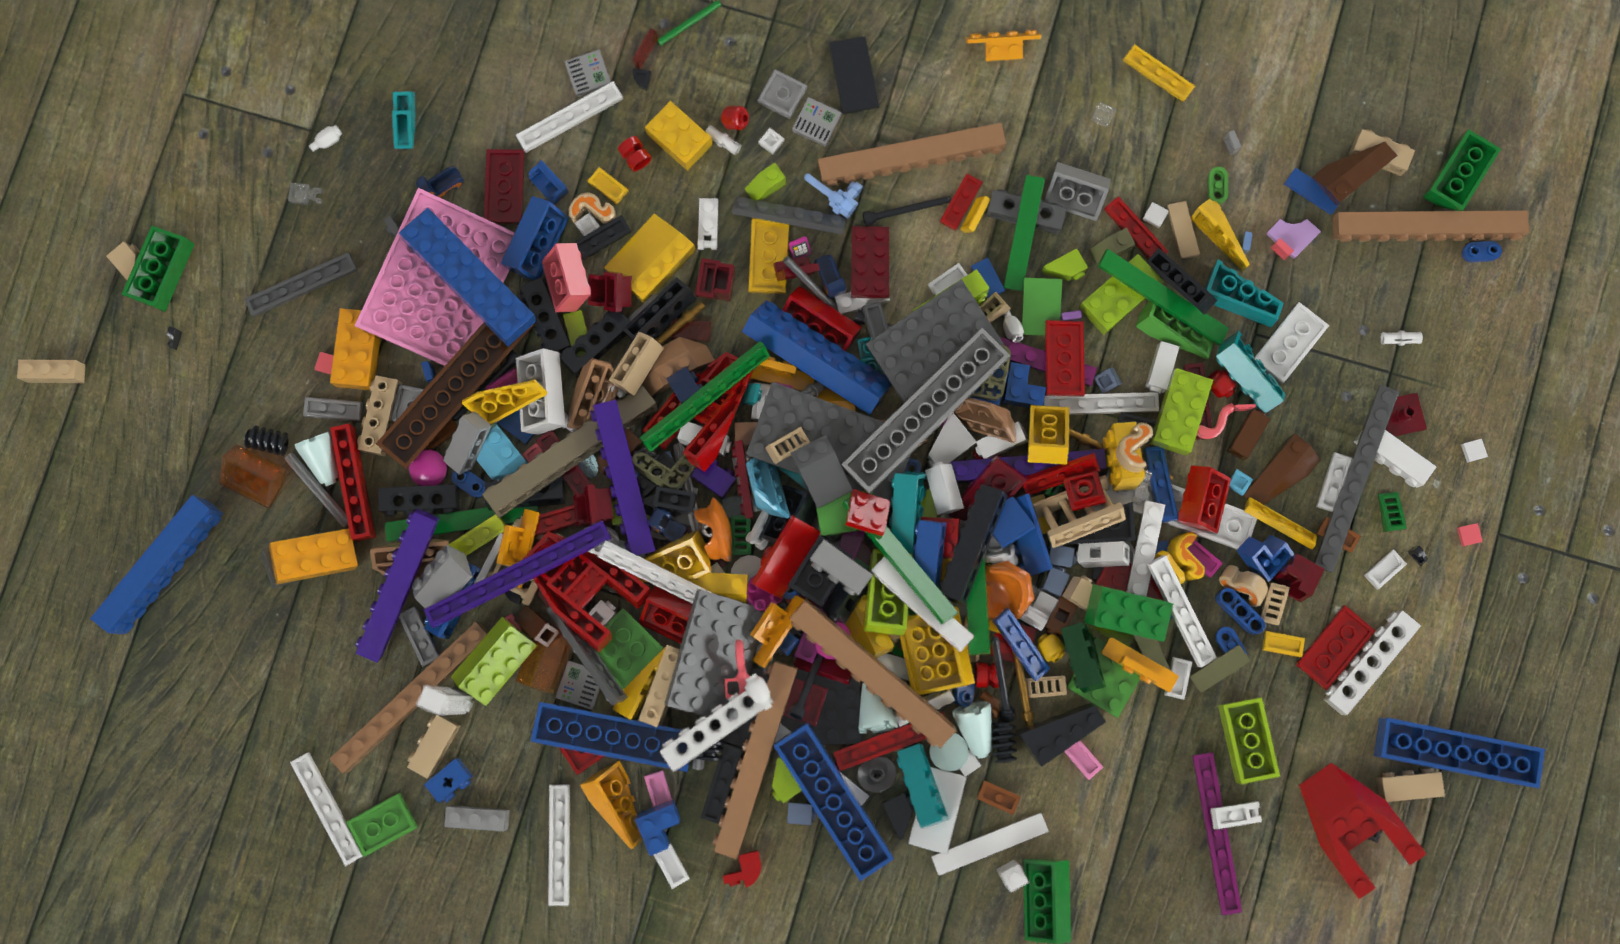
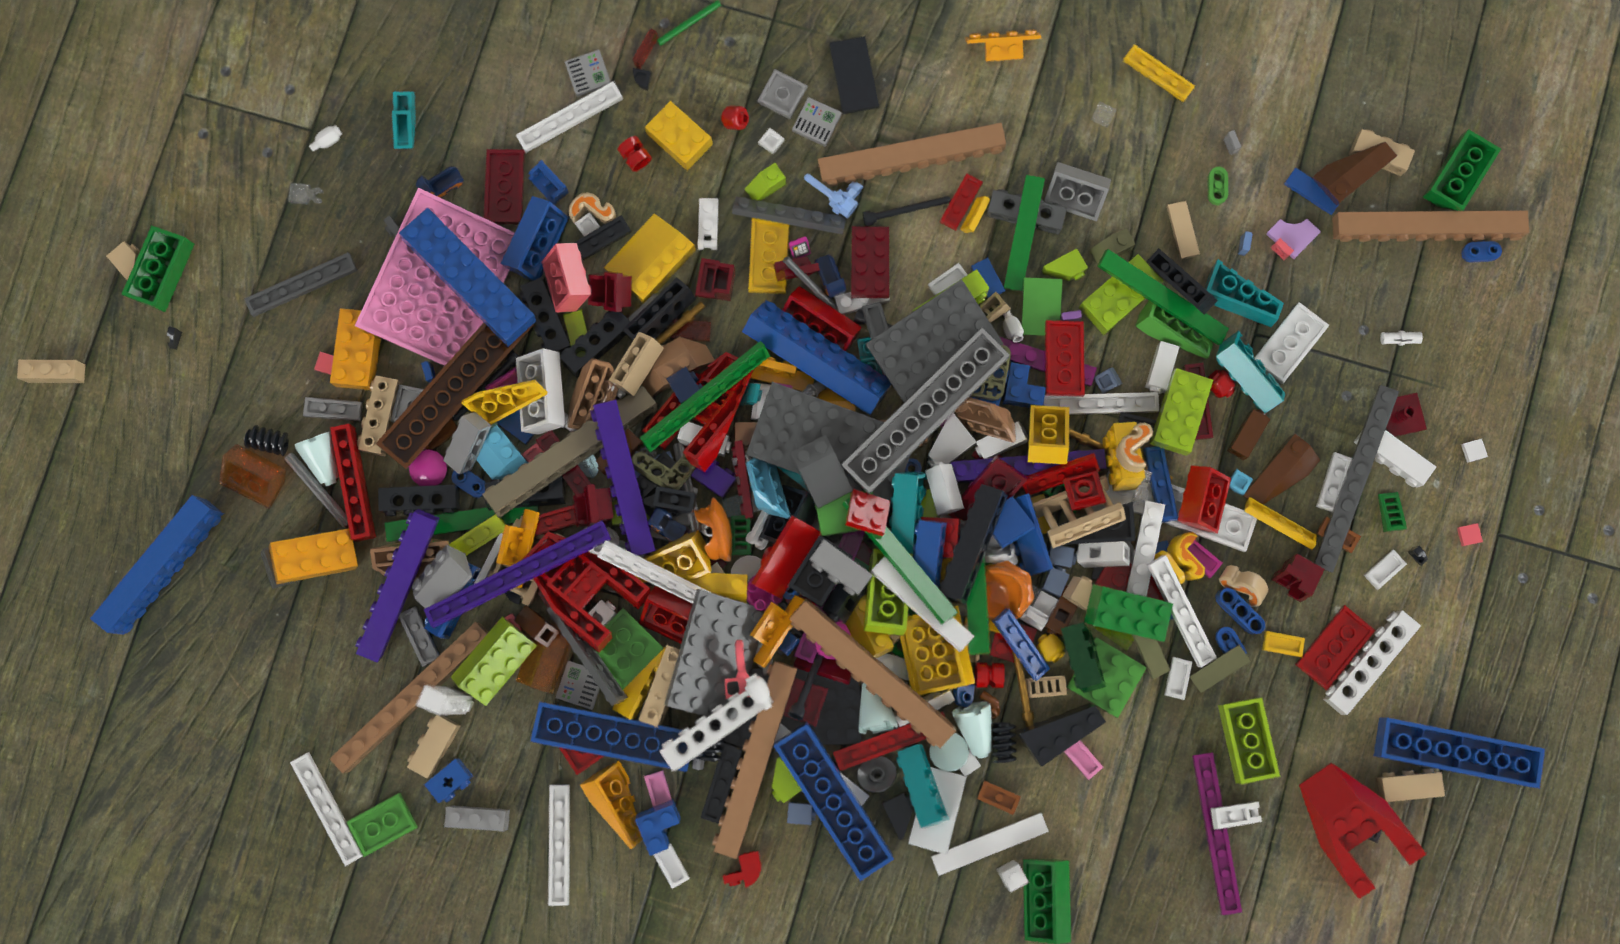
yellow tile [587,167,628,205] -> none
white pin [705,125,742,155] -> none
tan slope [766,427,811,464] -> none
black piece [991,636,1016,723] -> none
light orange bracket [1101,637,1179,692] -> none
red tile [1103,196,1169,259] -> none
white tile [1142,202,1169,228] -> none
yellow wedge [1190,198,1250,272] -> none
coral piece [1197,403,1256,439] -> none
blue brick [1236,535,1294,582] -> none
tan slope [1260,583,1290,626] -> none

